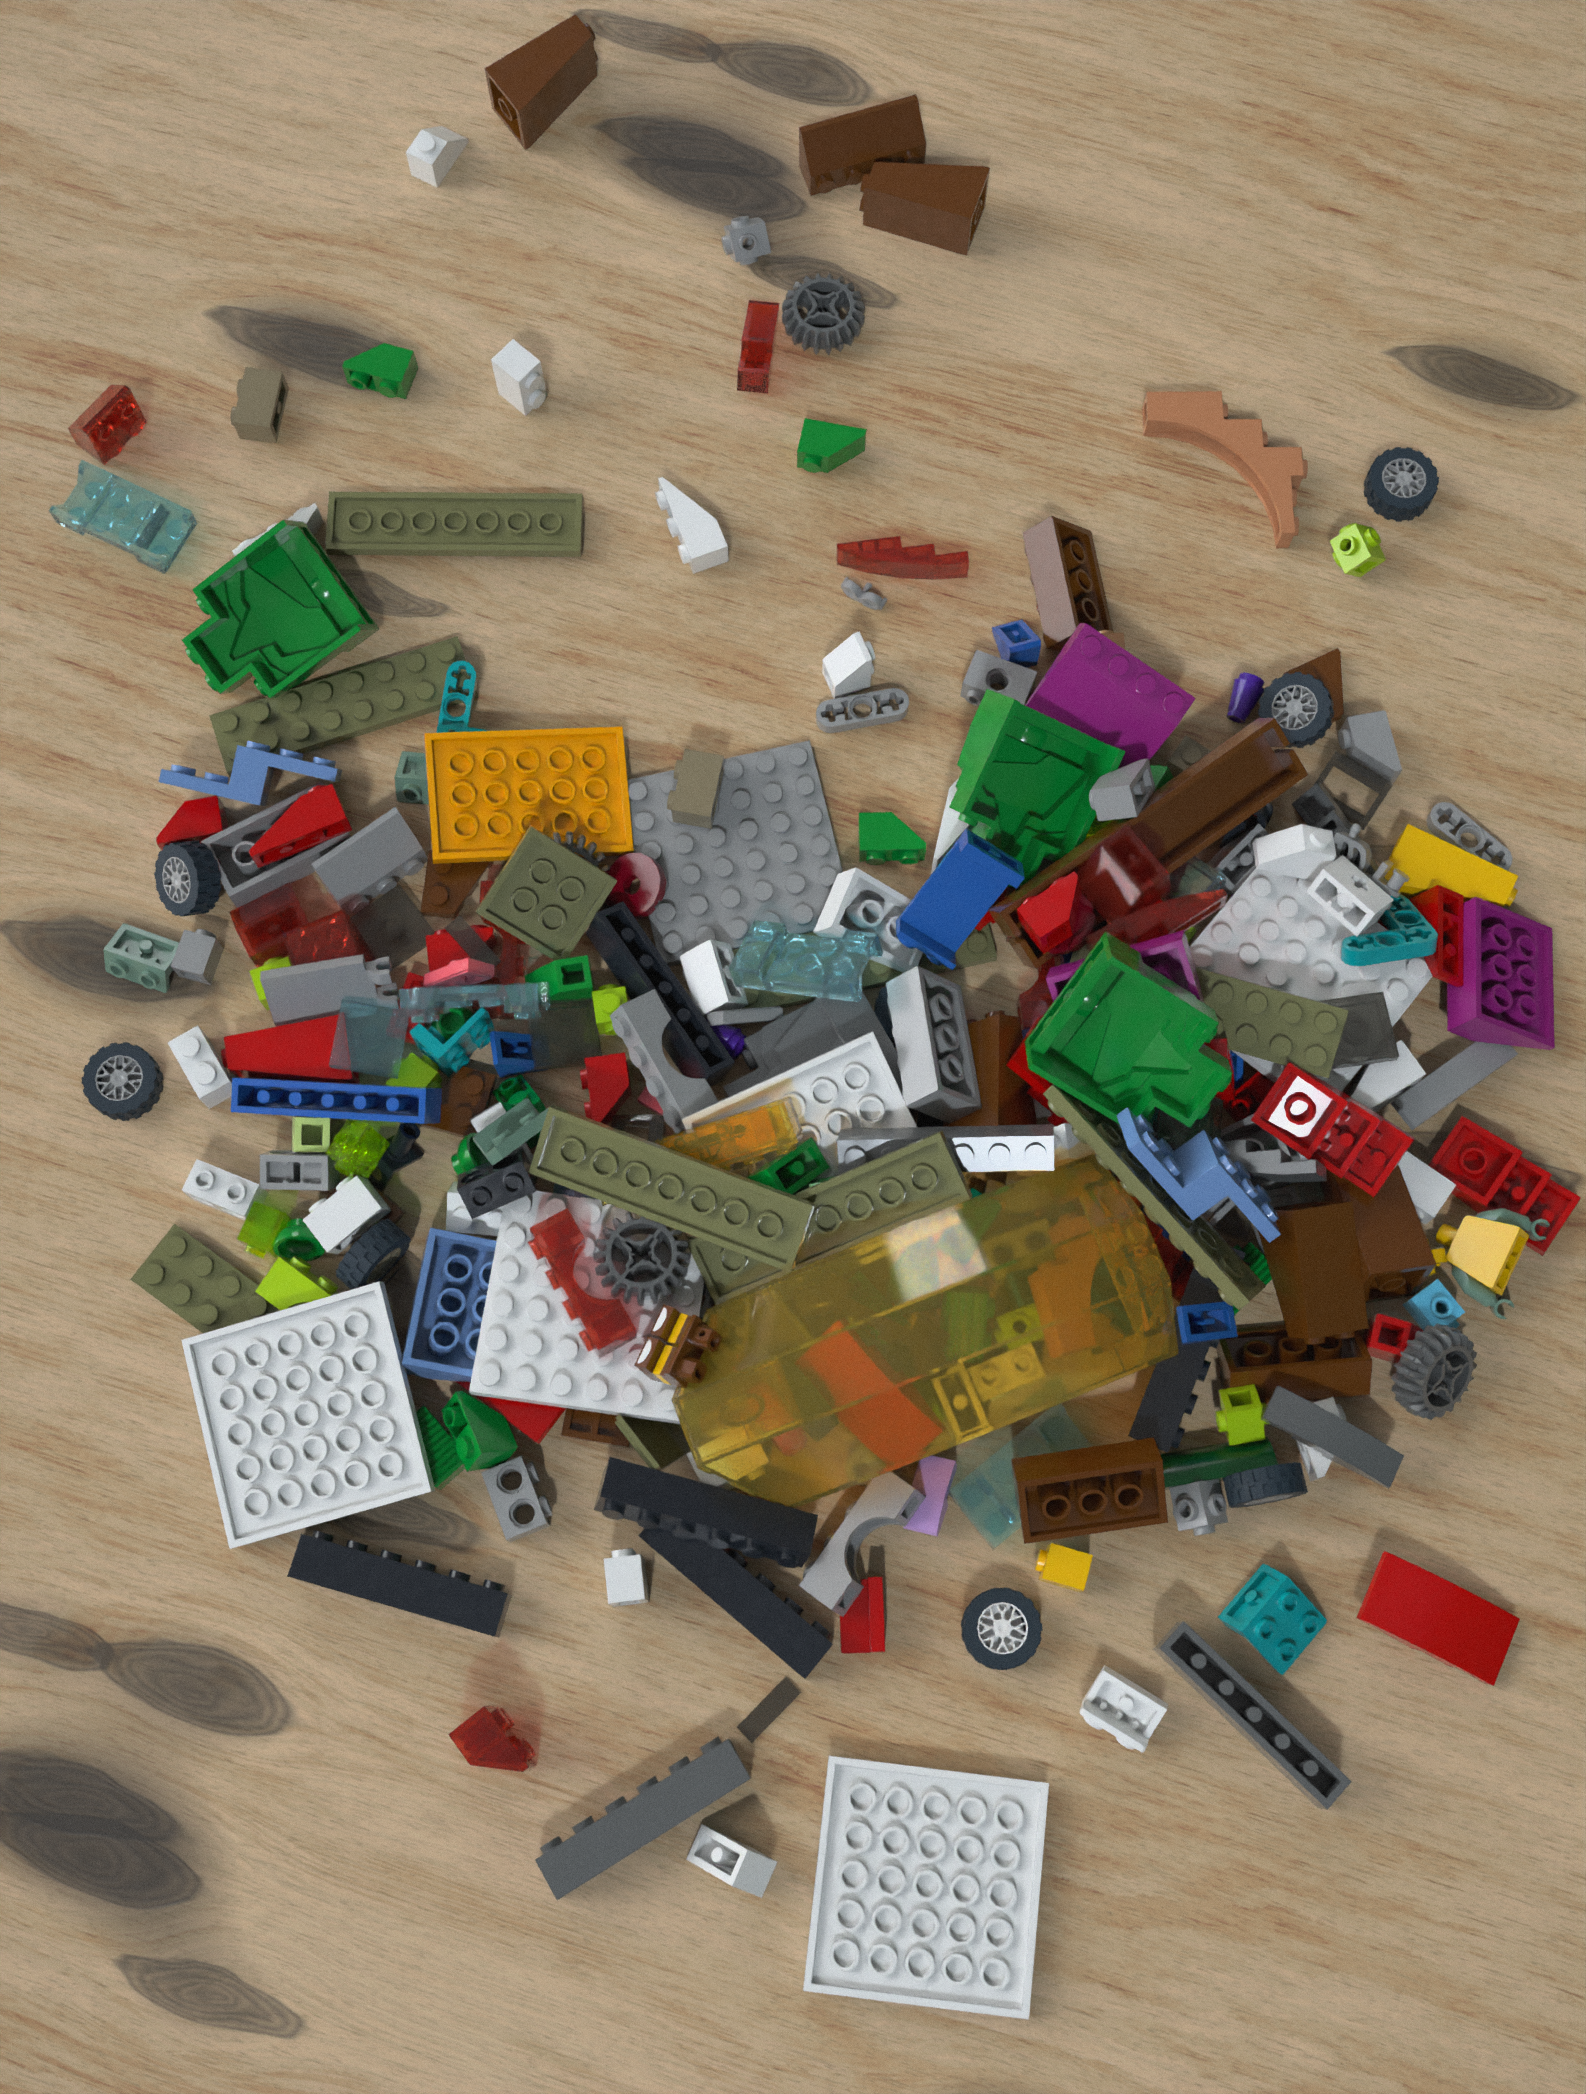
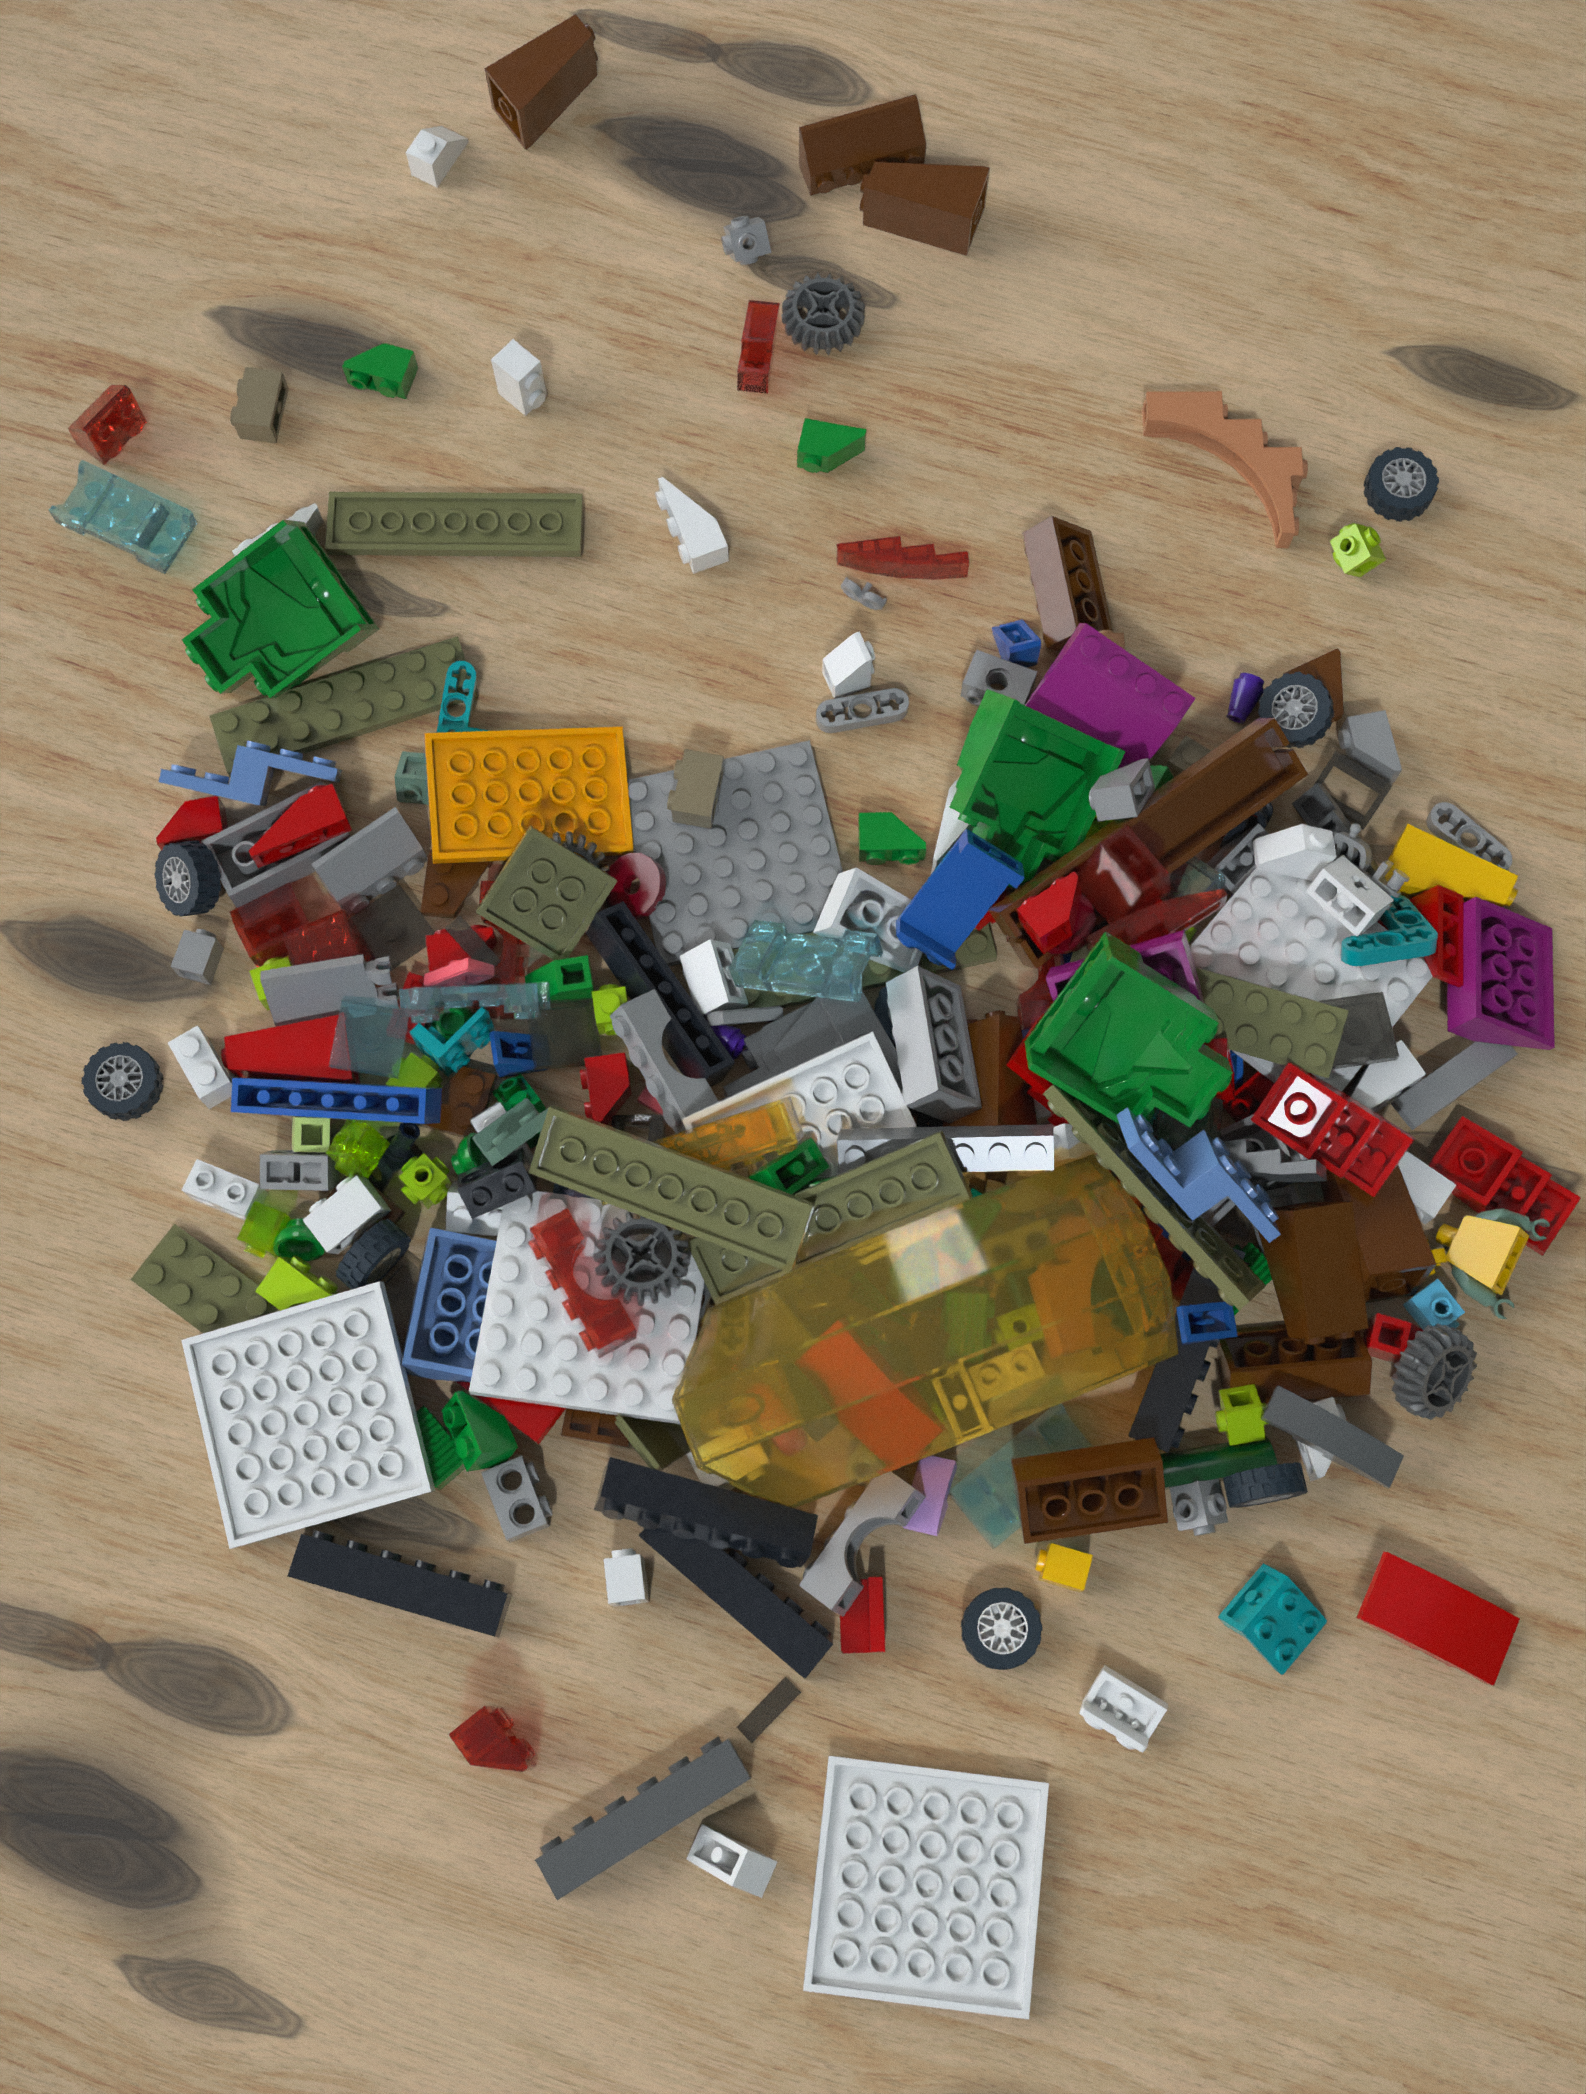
sand green bracket [103,923,179,993] -> none
reddish brown hips [634,1304,722,1389] -> none
dark grey brick [1153,1621,1352,1810] -> none
none -> lime brick [399,1153,452,1209]

